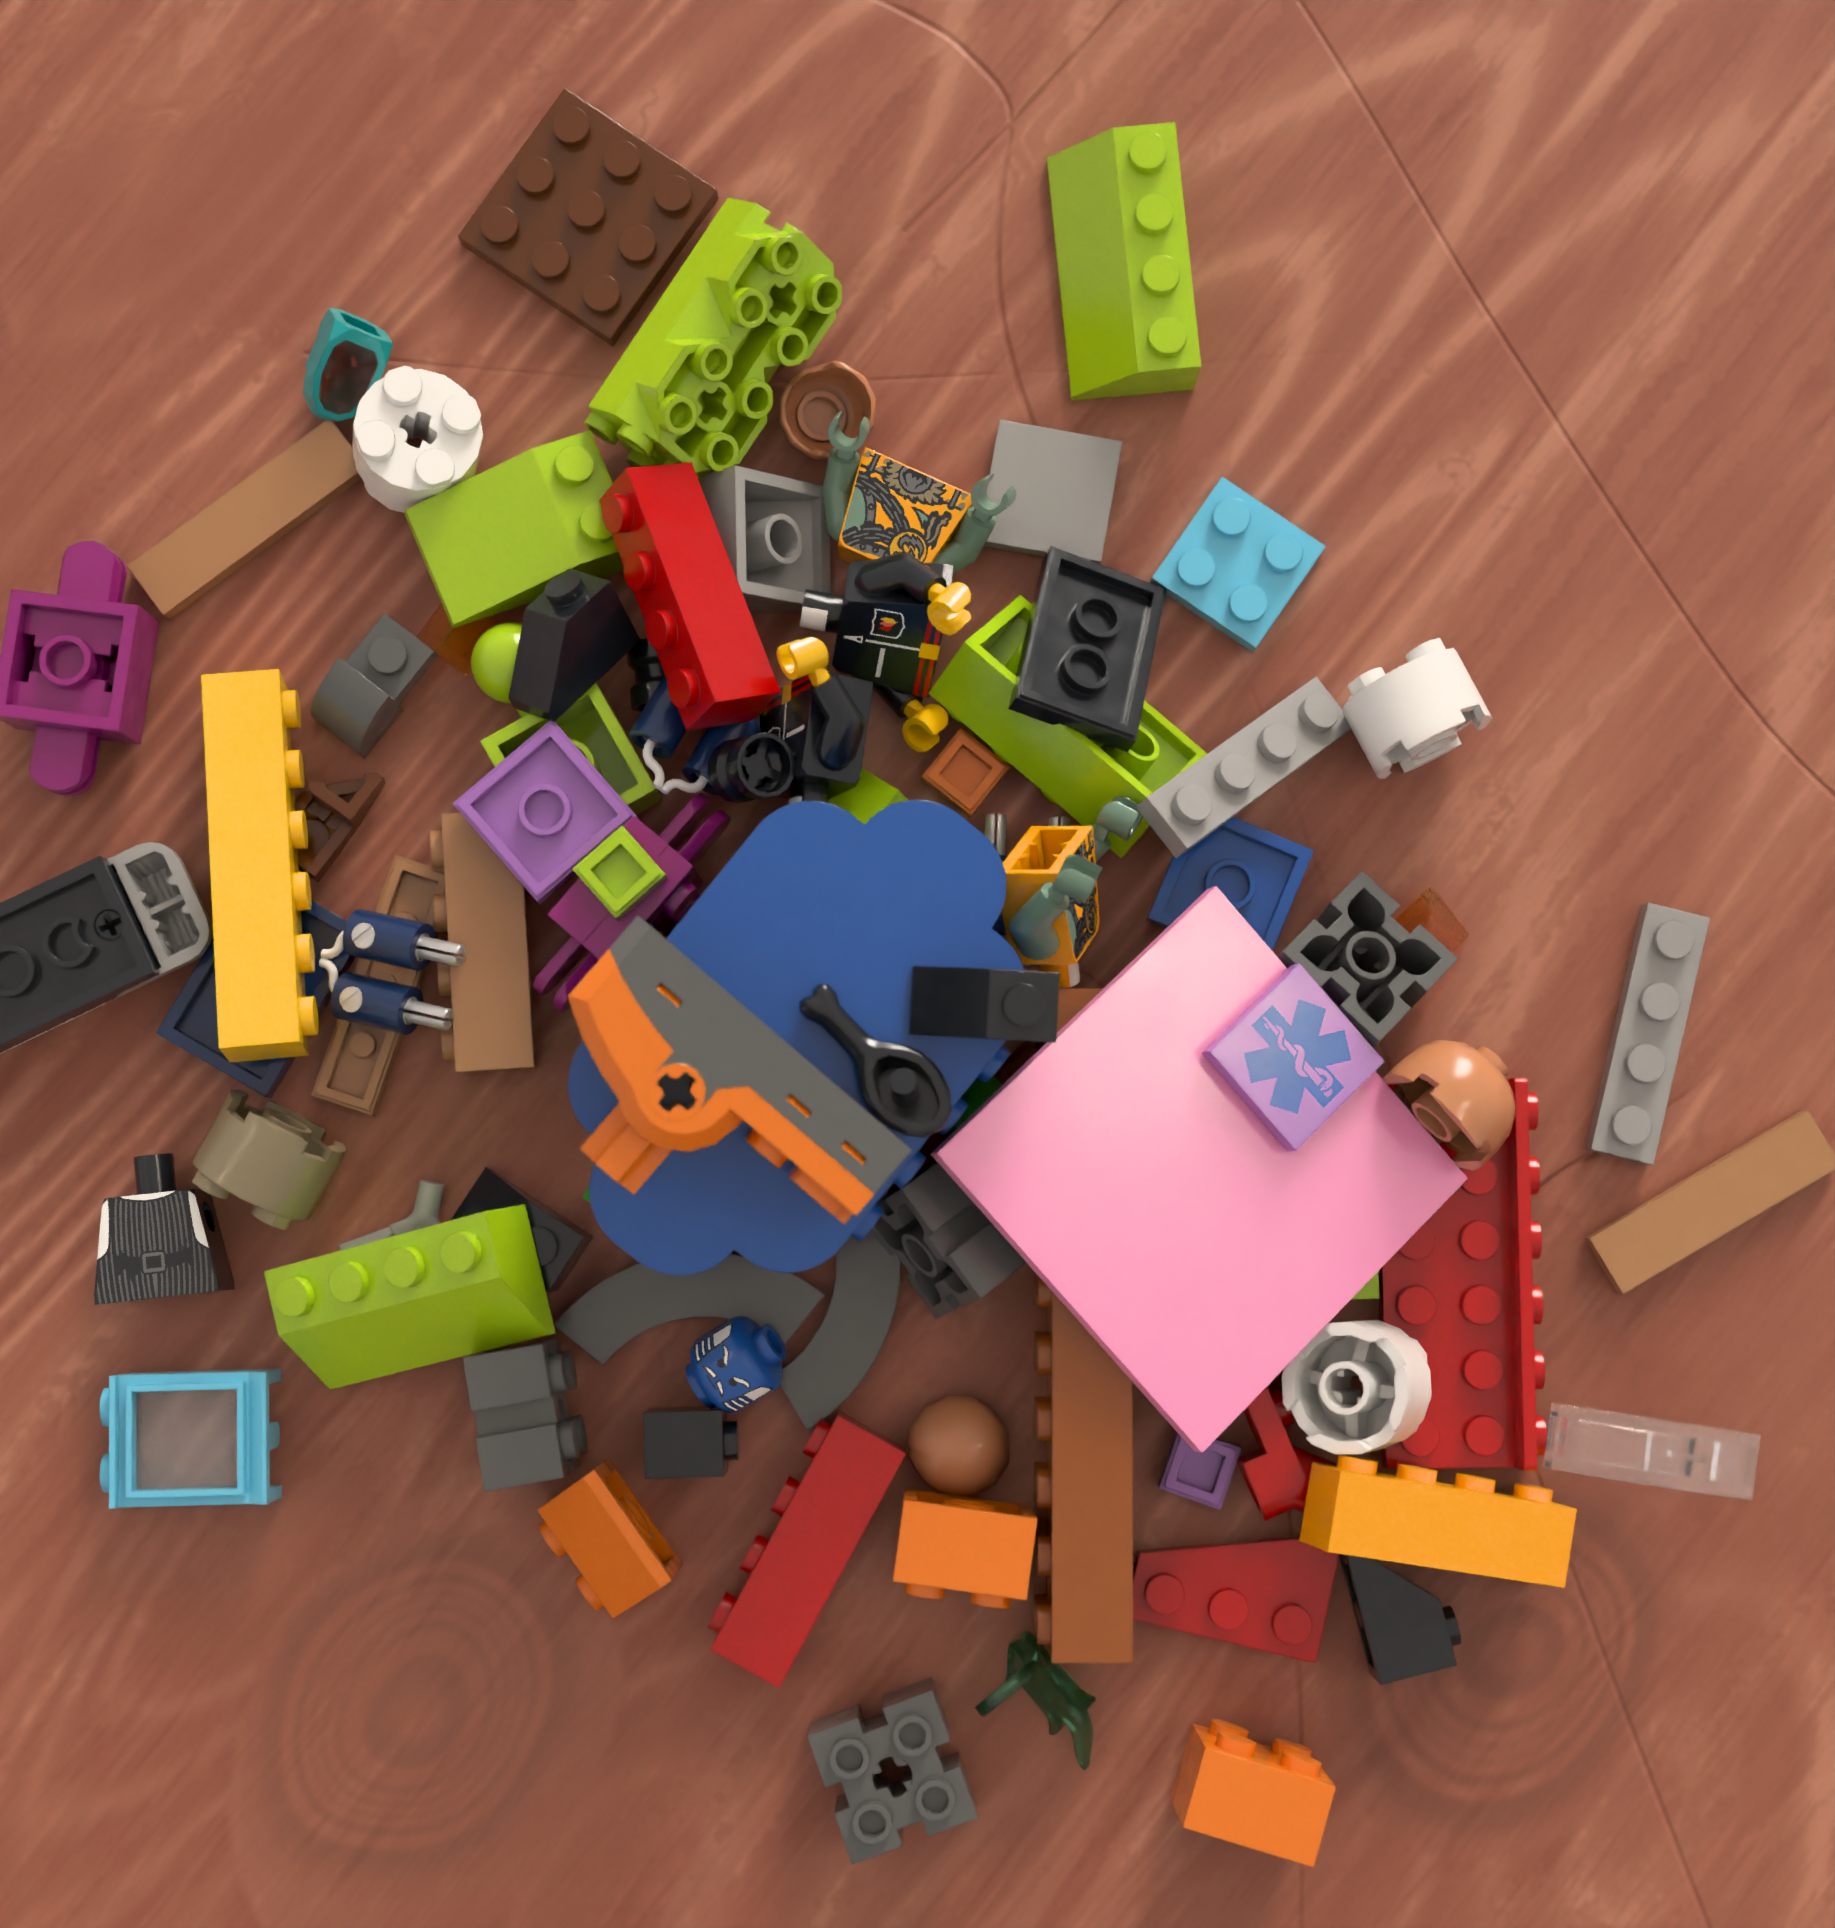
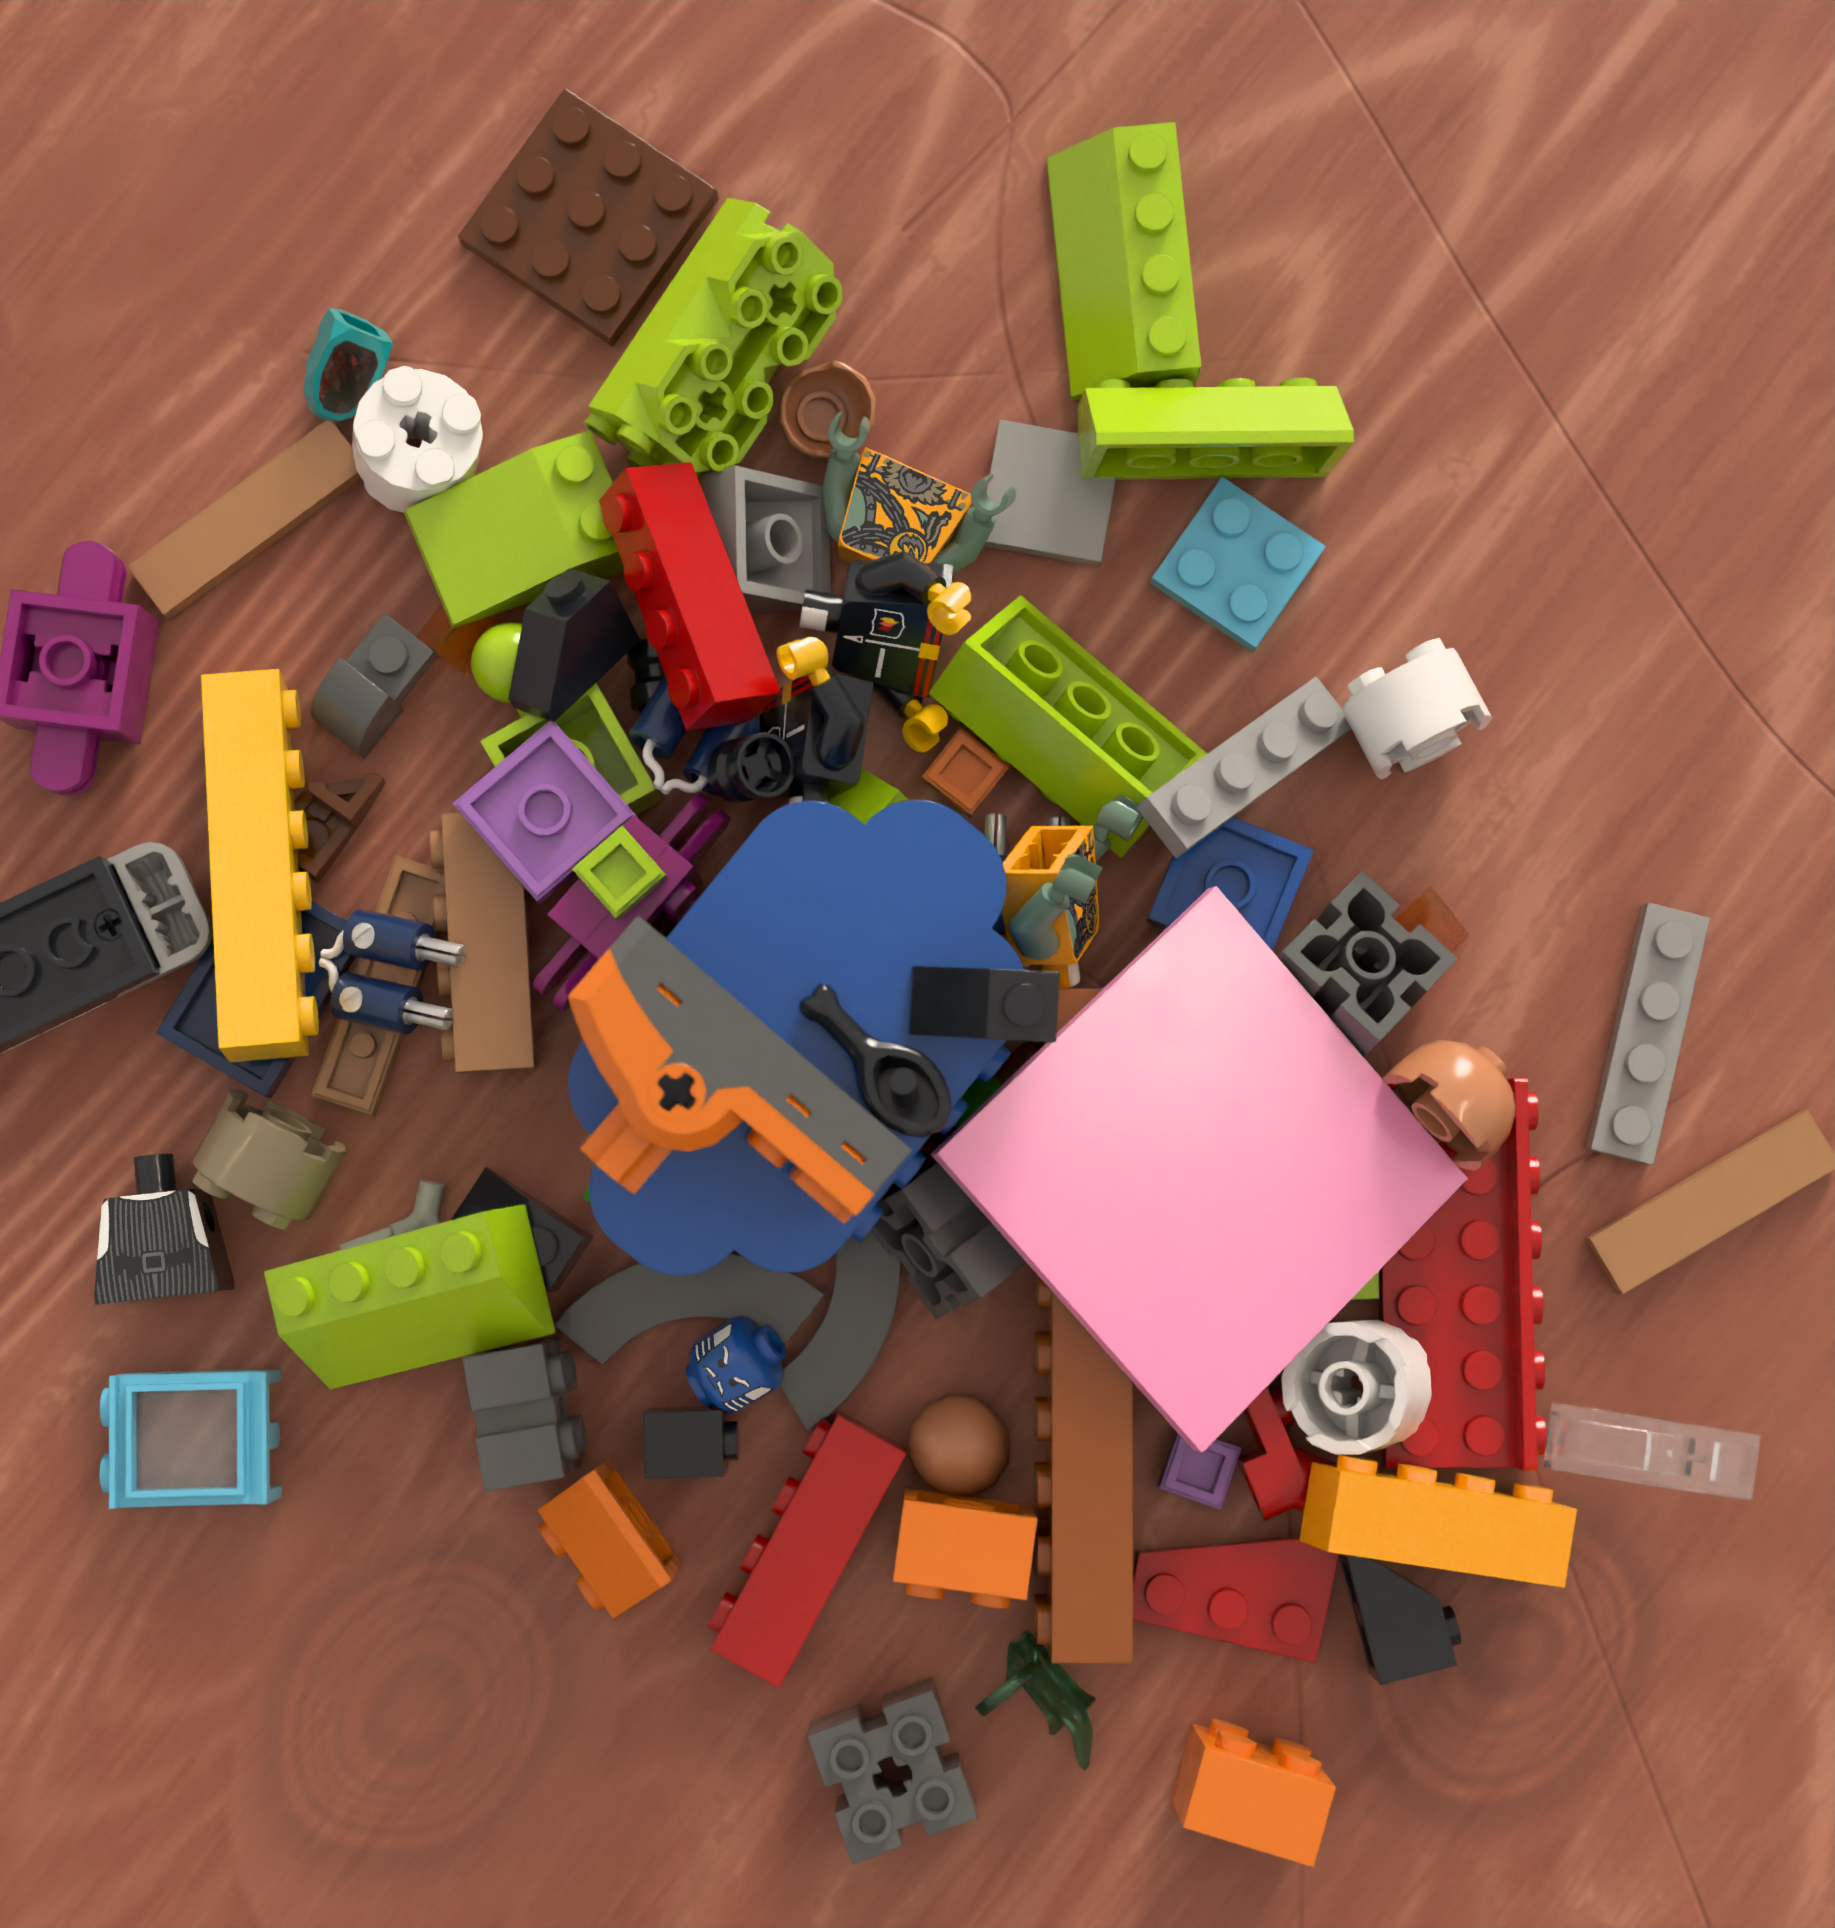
black tile [1008,546,1167,752] -> none
tile [1202,963,1385,1151] -> none
none -> lime slope [1077,378,1354,480]

